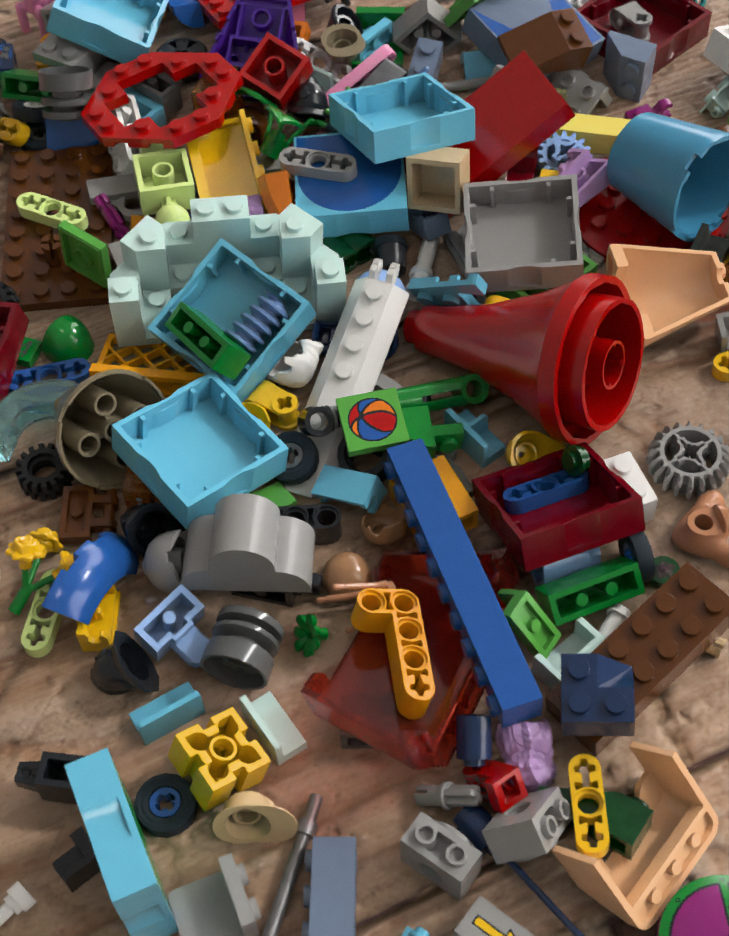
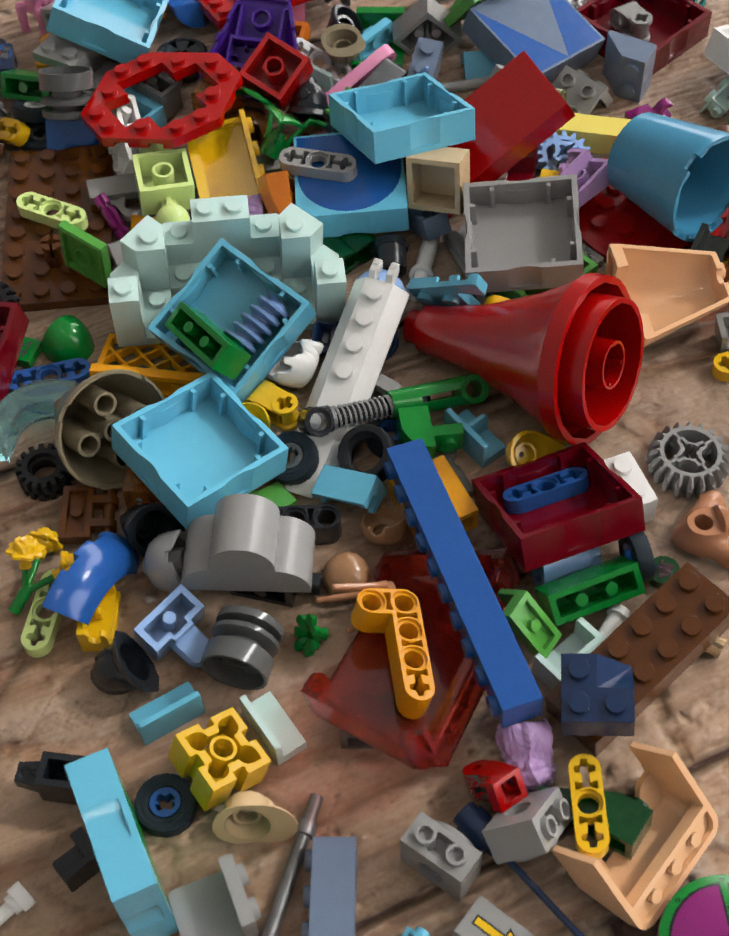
tile [336,387,410,457] -> none
light grey axle [414,781,483,810] -> none
dark blue brick [456,714,492,767] -> none
reddish brown slope [497,8,593,74] -> none
dark green plate [561,445,590,476] -> none

